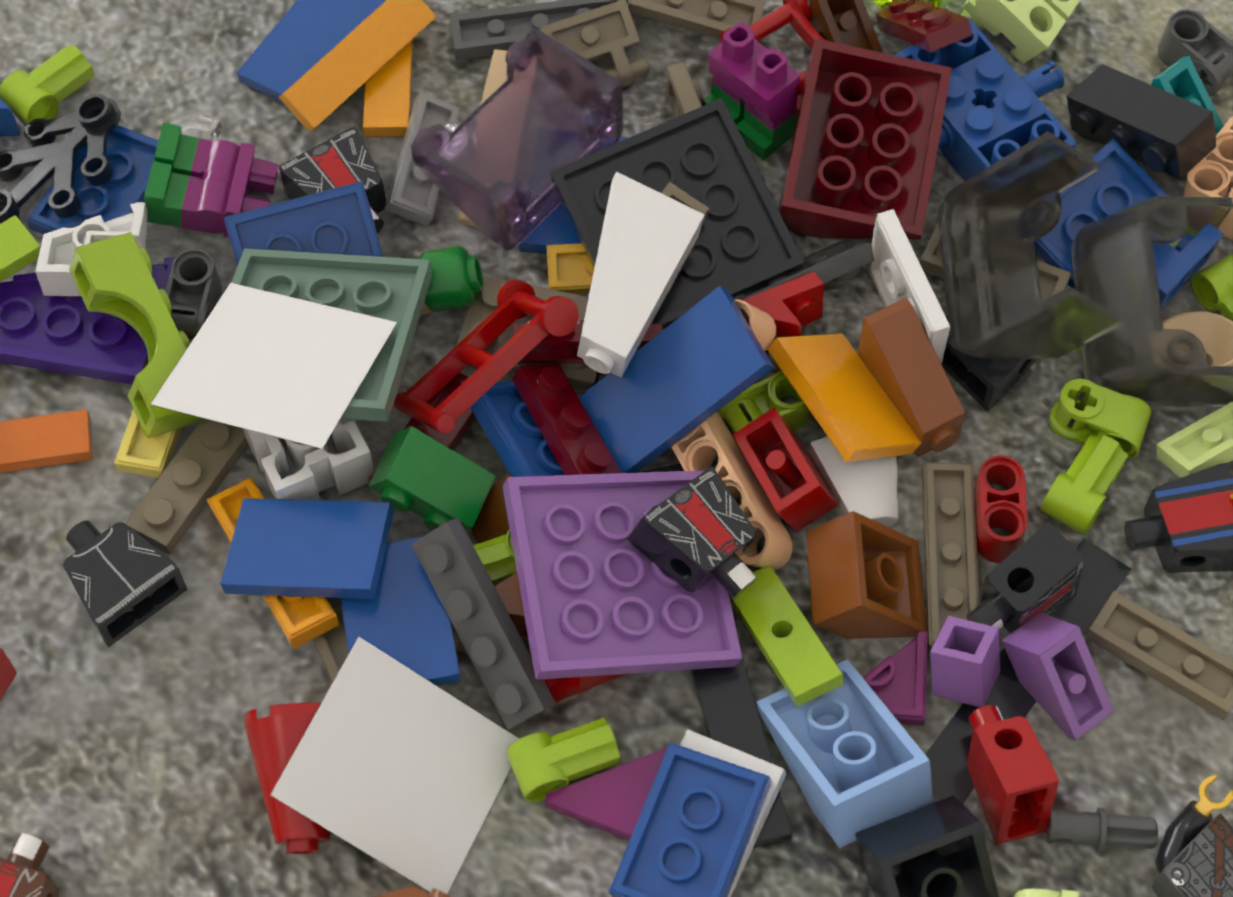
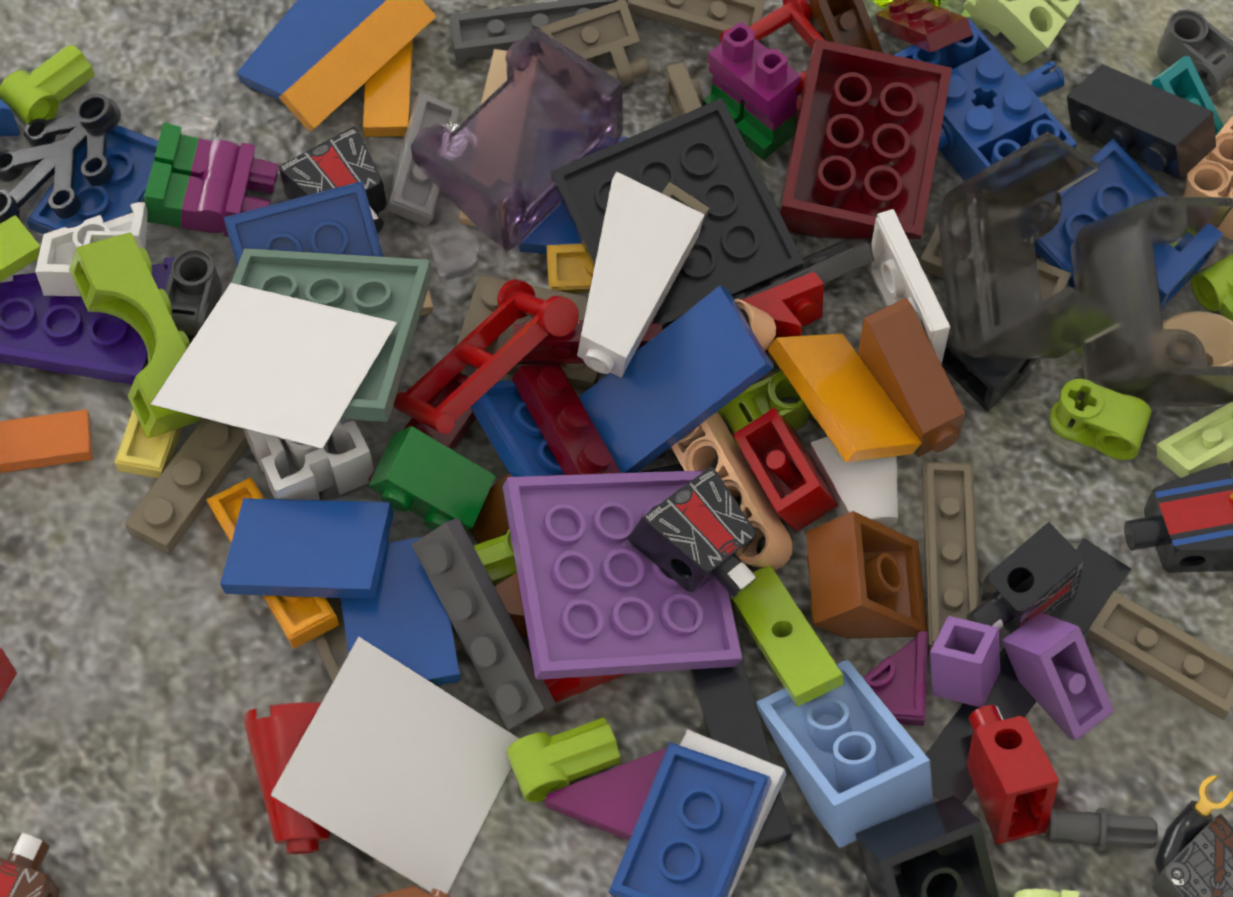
black torso [62,520,188,648] -> none
green head [419,246,484,312] -> none
red beam [974,455,1028,563] -> none
lime piece [1039,435,1128,536] -> none

